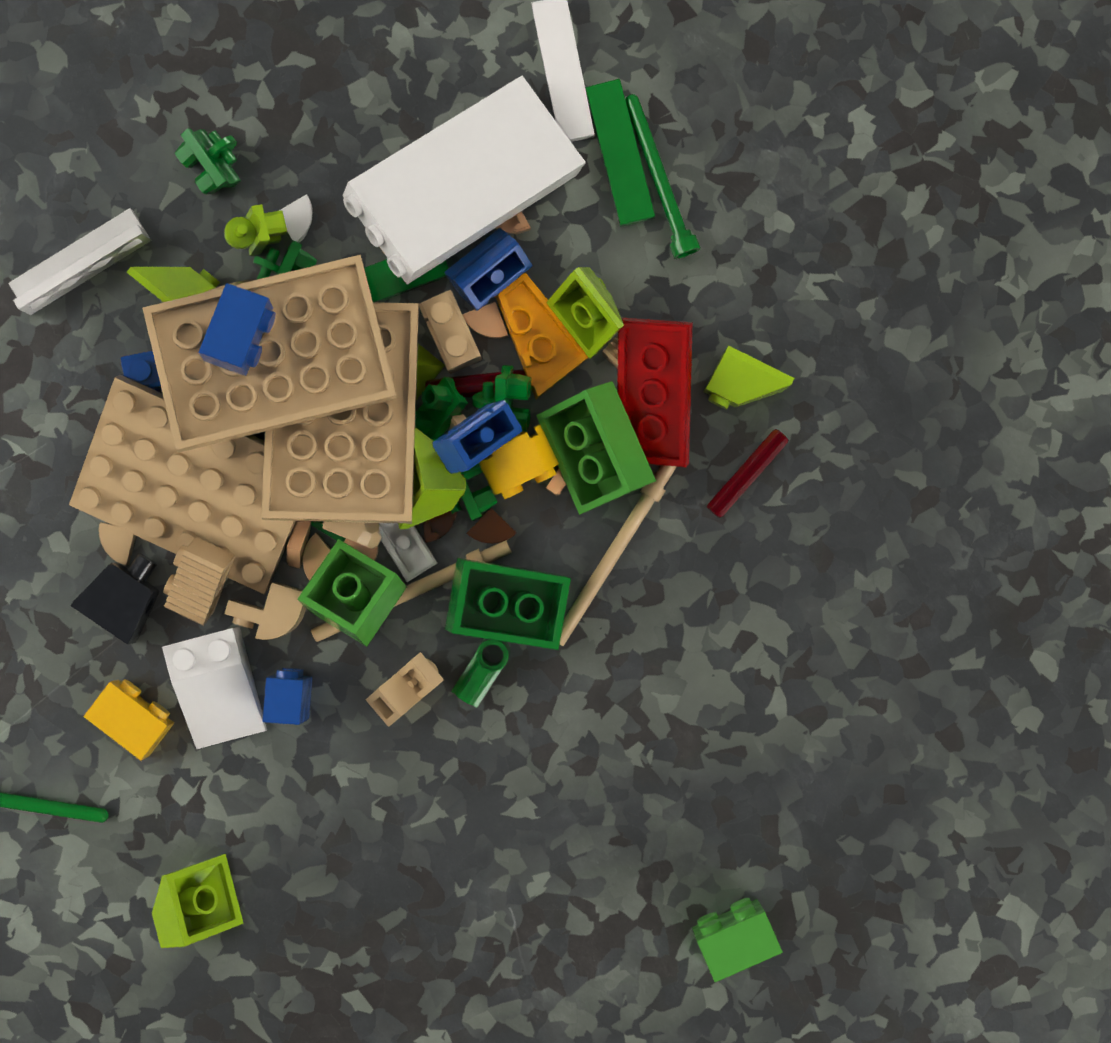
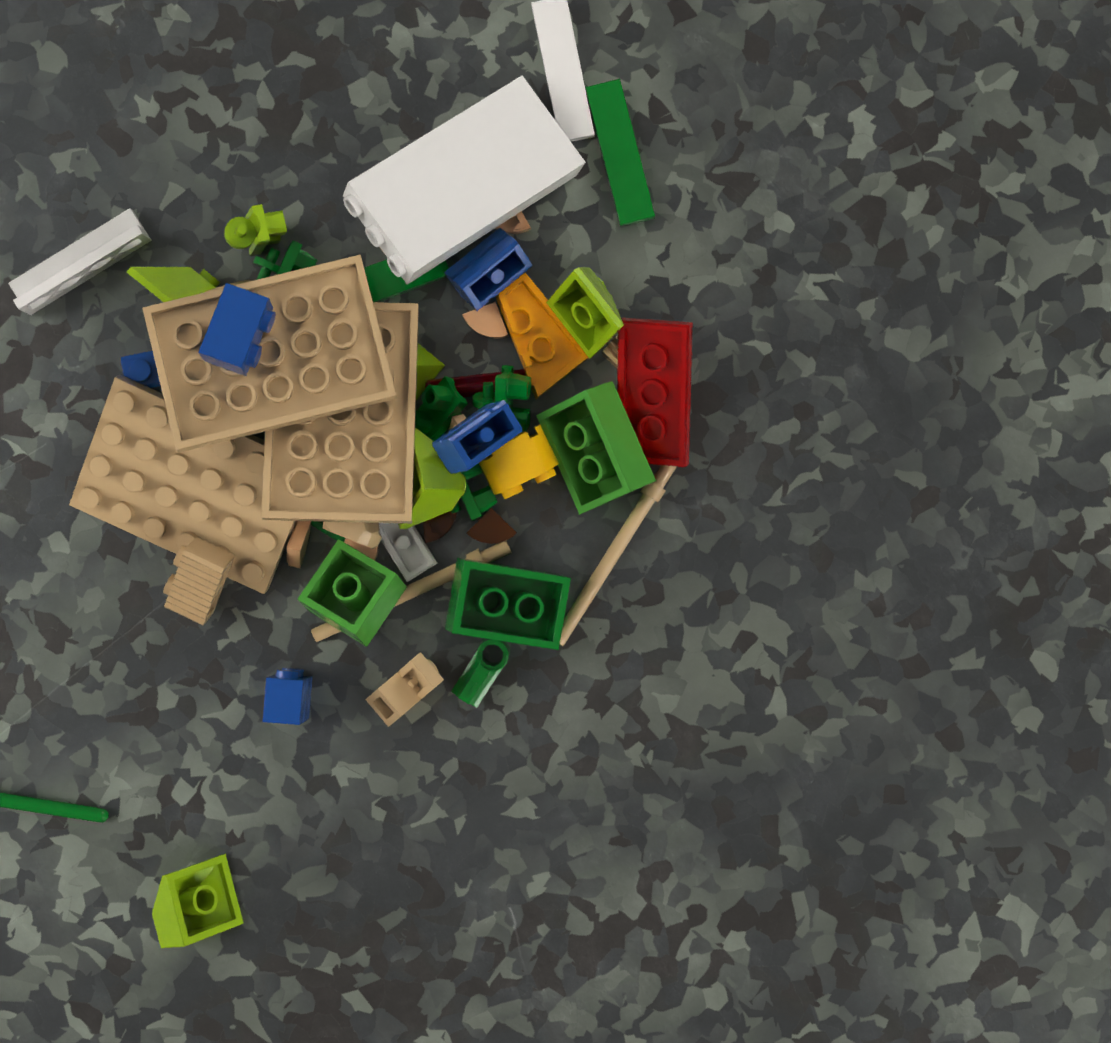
black torso [70,553,159,644] -> none
yellow brick [83,679,174,761] -> none
tan tile [99,522,136,565] -> none
white slope [162,627,267,749] -> none
green hips [175,128,241,194] -> none
tan brick [224,582,306,640] -> none
white tile [279,194,313,243] -> none
light nougat tile [303,533,331,581] -> none
tan brick [418,290,482,374] -> none
light nougat tile [546,469,566,496] -> none
green piece [625,94,701,259] -> none
bright green brick [692,898,783,982] -> none
lime slope [703,345,795,409] -> none
dark red axle [707,429,789,518] -> none

